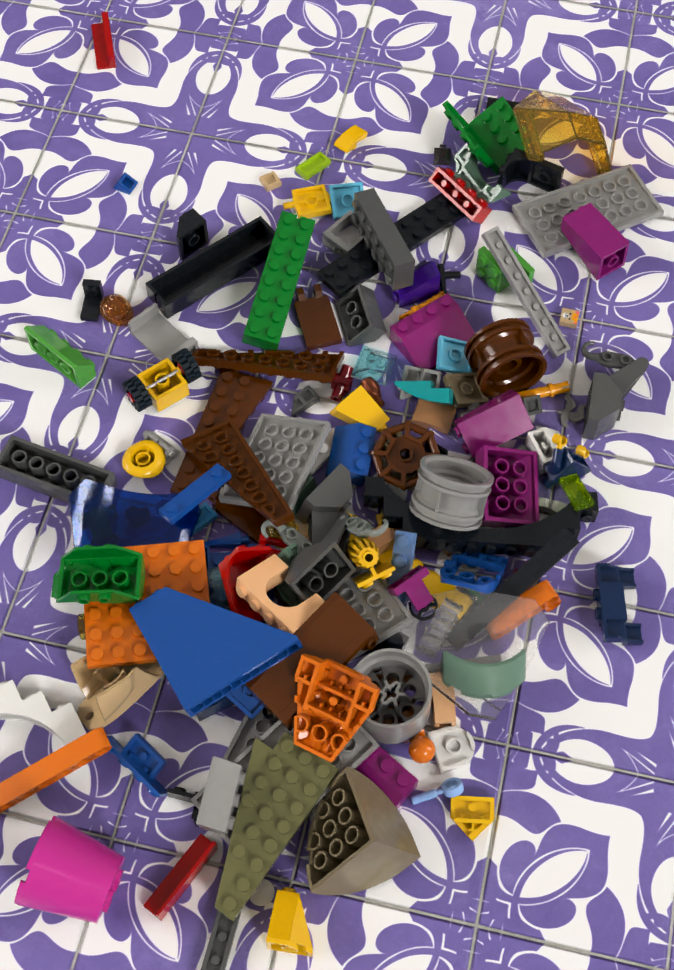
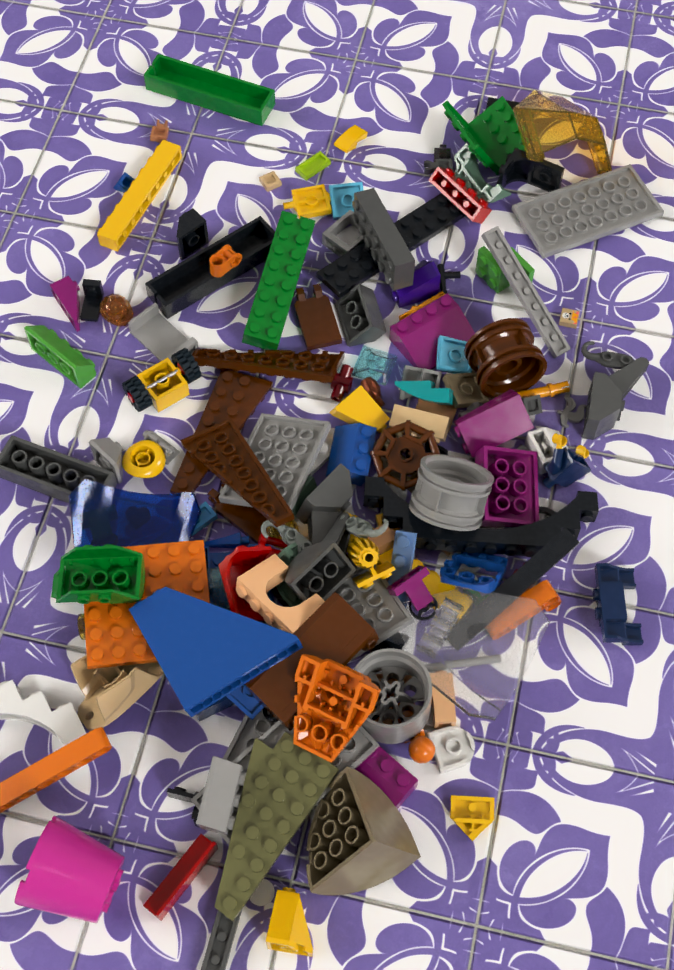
red panel [91,12,116,70] -> none
blue bracket [107,733,168,798] -> none
blue plate [158,463,232,525] -> none
dark grey tile [291,385,320,417] -> none
light blue piece [411,777,464,805] -> none
sand green windscreen [439,649,526,699] -> none
clear neon green tile [558,473,595,511] -> none
magenta slope [561,203,630,280] -> none
none -> magenta slope [50,276,80,332]
none -> light grey slope [89,438,123,484]
none -> yellow brick [97,140,182,252]
none -> green piece [144,54,275,126]
none -> nougat plate [150,120,169,143]
none -> orange piece [209,244,242,278]
none -> tan brick [389,404,451,444]
none -> dark grey plate [424,159,453,175]

